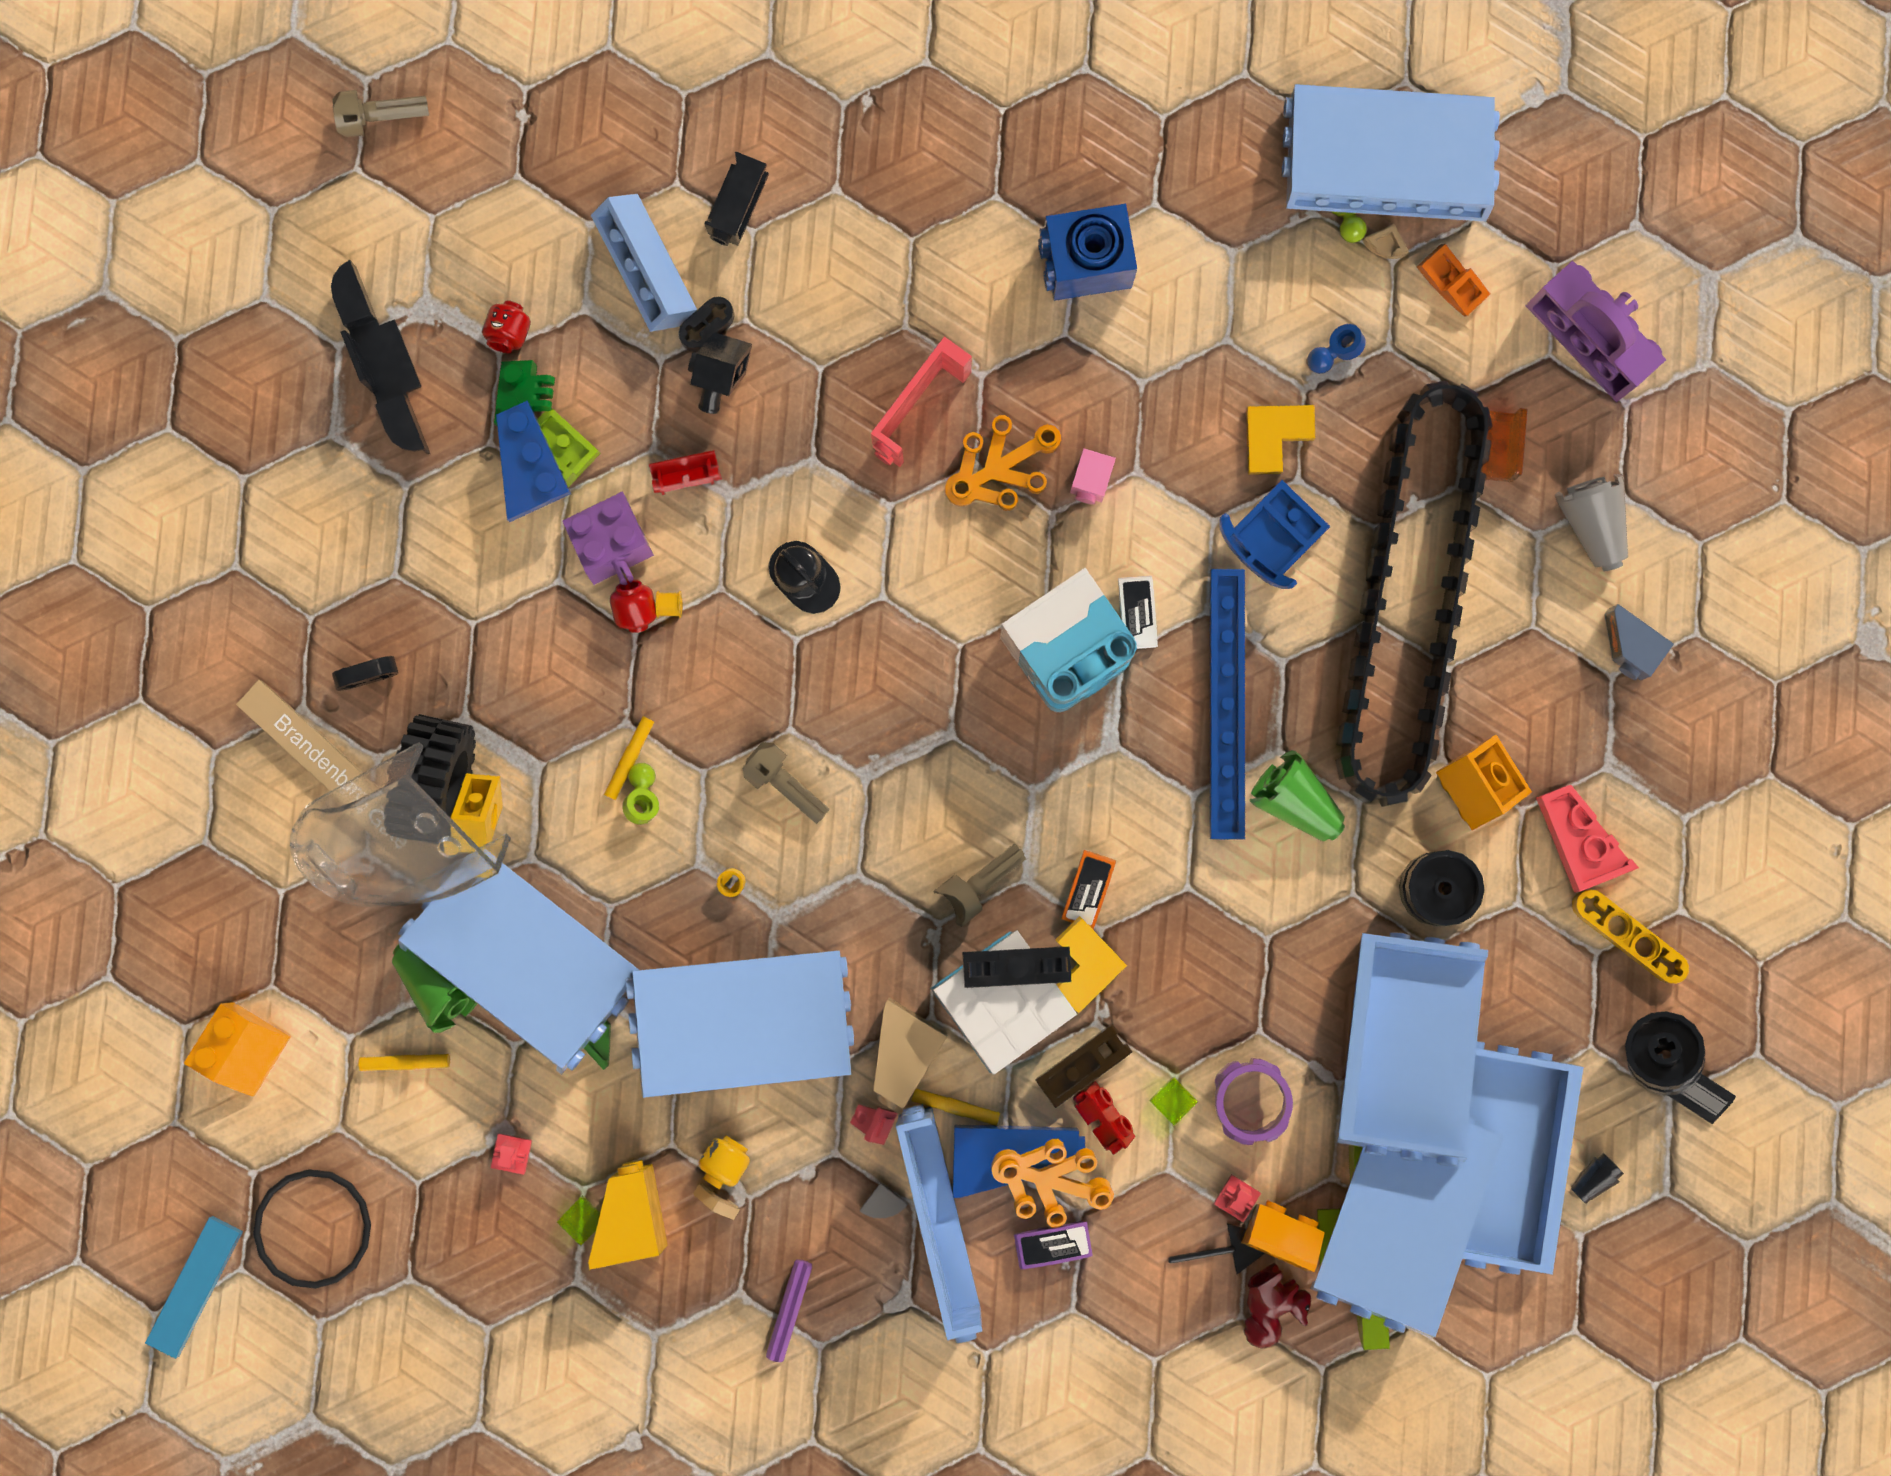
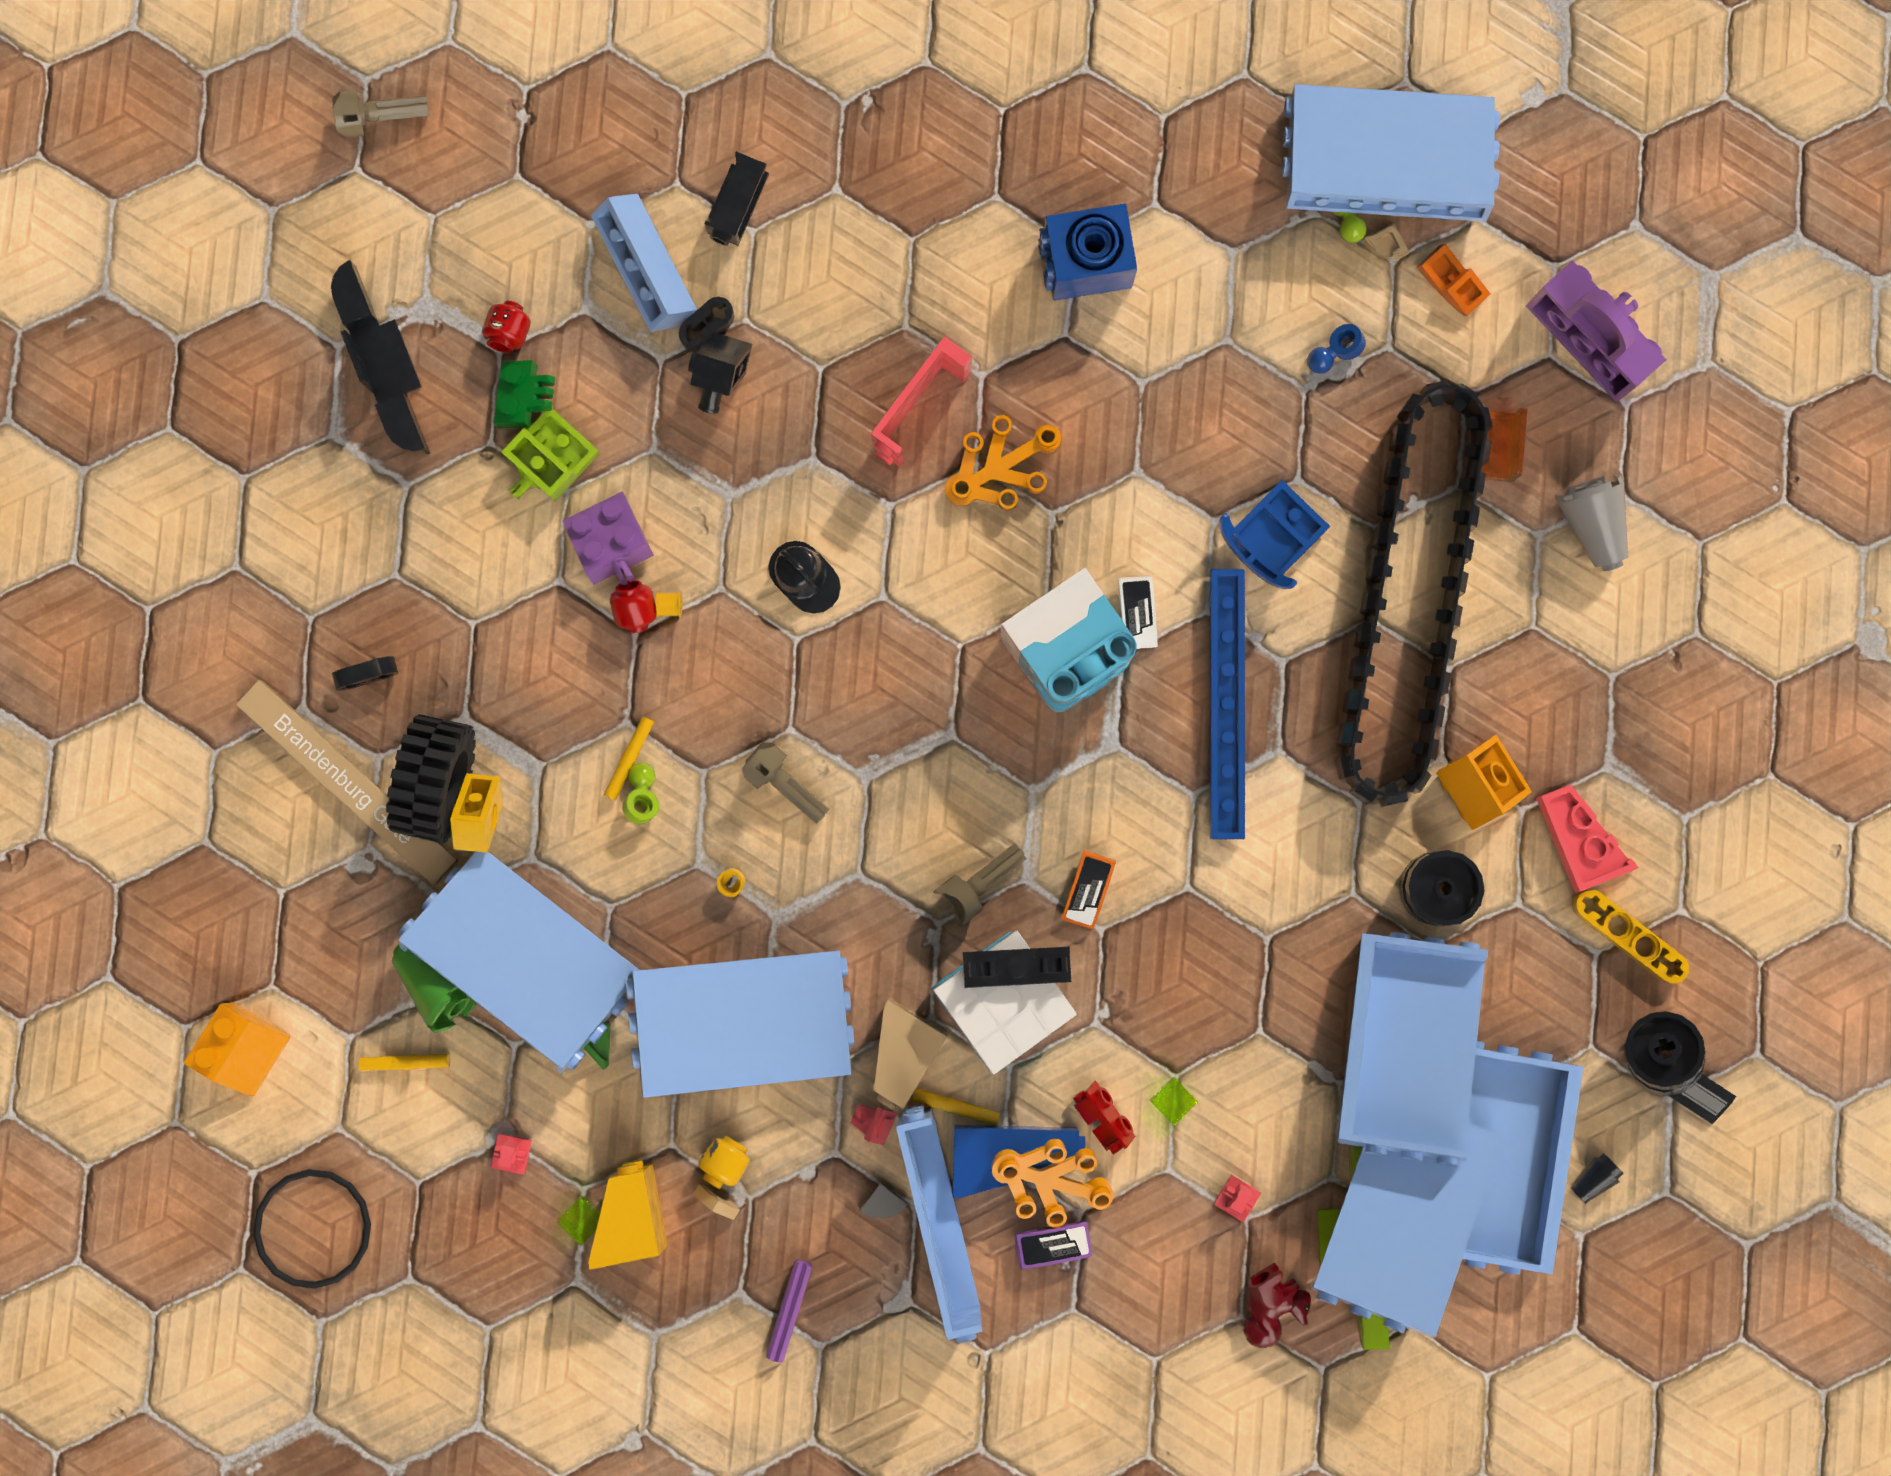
dark azure tile [145,1216,243,1359] -> none
clear windscreen [290,742,511,908] -> none
blue wing [496,401,571,522] -> none
red hinge [649,450,722,495] -> none
dark brown plate [1035,1023,1133,1108] -> none
yellow tile [1055,916,1127,1013] -> none
bright pink brick [1070,448,1116,504] -> none
black piece [1168,1223,1265,1275] -> none
medium lavender piece [1215,1058,1293,1145] -> none
light orange slope [1241,1200,1325,1272] -> none
yellow tile [1246,405,1316,475] -> none
bright green cone [1250,750,1345,841] -> none
sand blue slope [1605,604,1674,680] -> none

